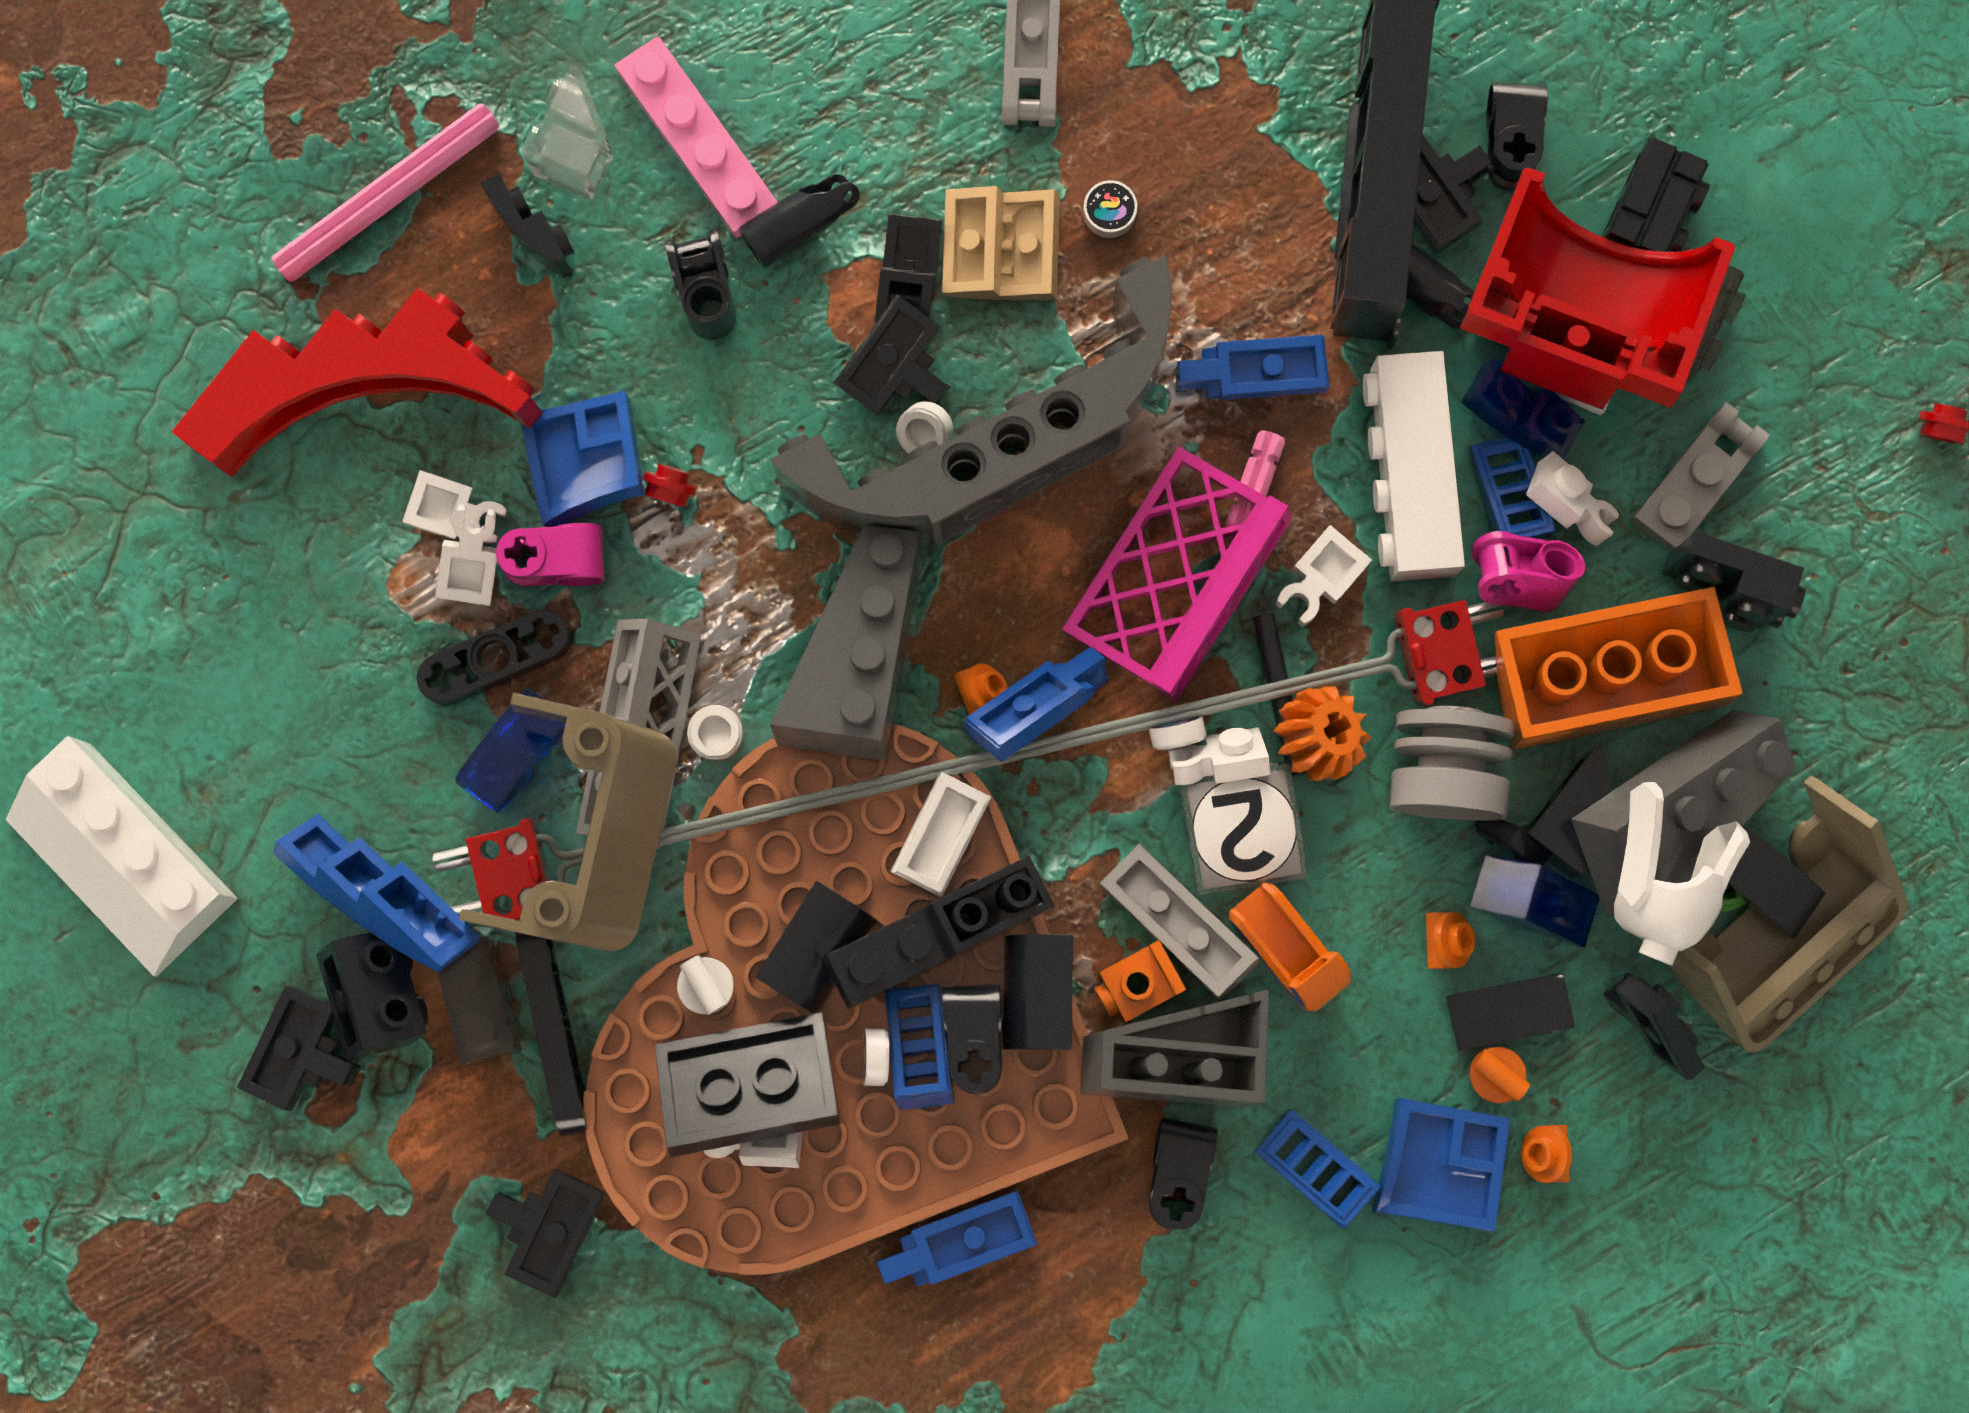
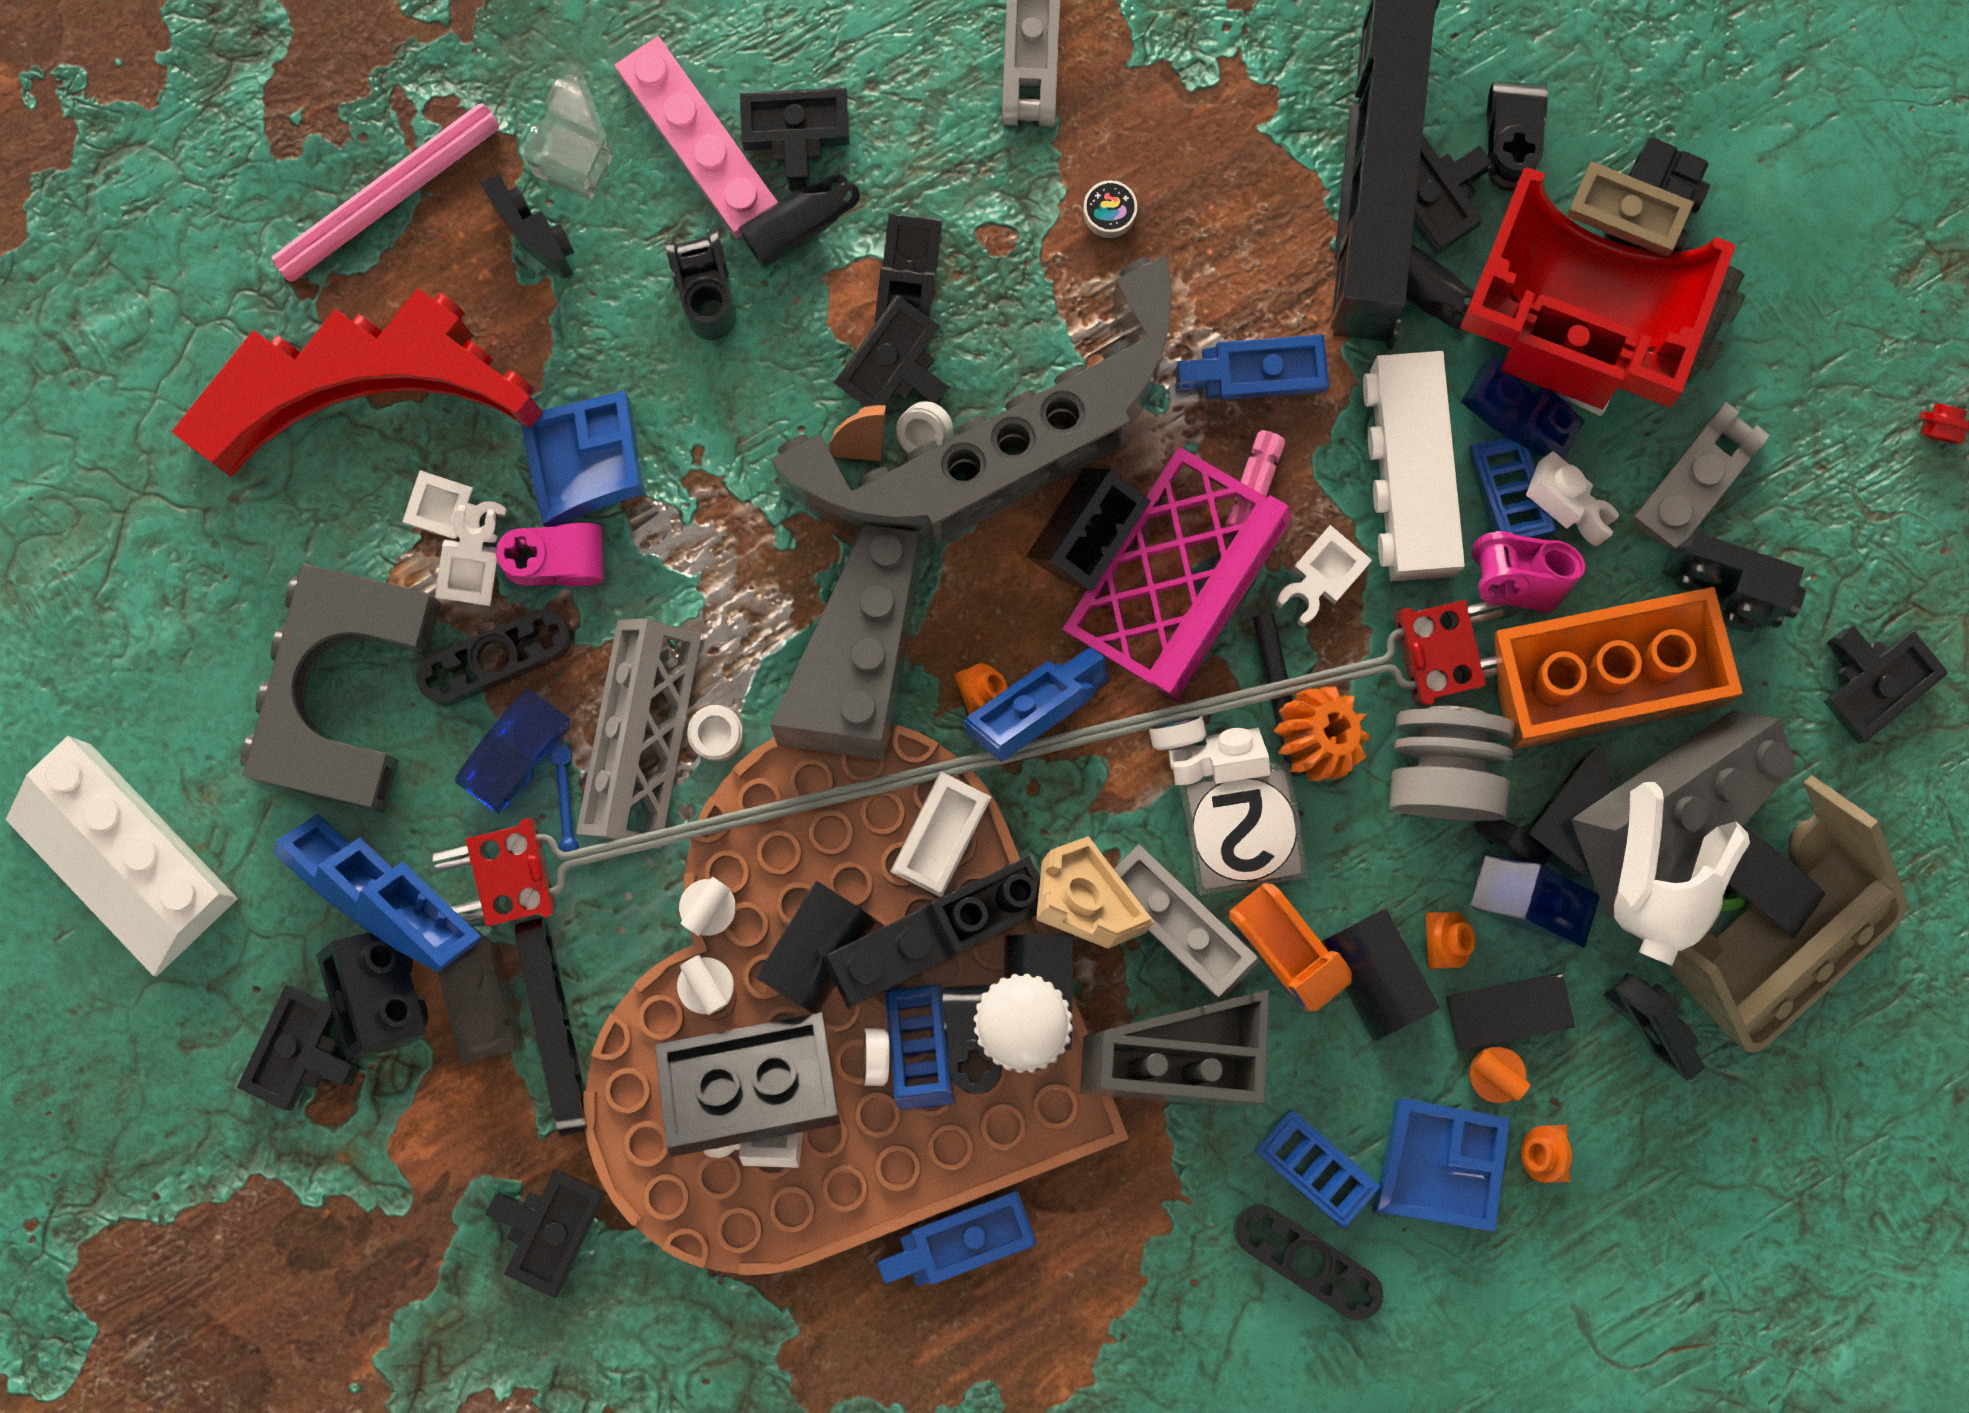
dark tan windscreen [459,693,677,951] -> none
red plate [643,464,697,507] -> none
tan slope [942,186,1060,300] -> none
orange brick [1094,940,1186,1023] -> none
black piece [1149,1117,1218,1230] -> none
none -> dark grey arch [240,563,441,813]
none -> blue hinge [549,744,580,852]
none -> white plate [679,877,736,936]
none -> black hinge [740,87,850,190]
none -> nougat tile [829,405,886,462]
none -> white hat [974,974,1073,1073]
none -> black brick [1026,467,1151,591]
none -> tan plate [1036,836,1154,949]
none -> black beam [1233,1204,1383,1320]
none -> black brick [1321,908,1440,1041]
none -> dark tan plate [1567,161,1694,258]
none -> black hinge [1823,626,1948,744]

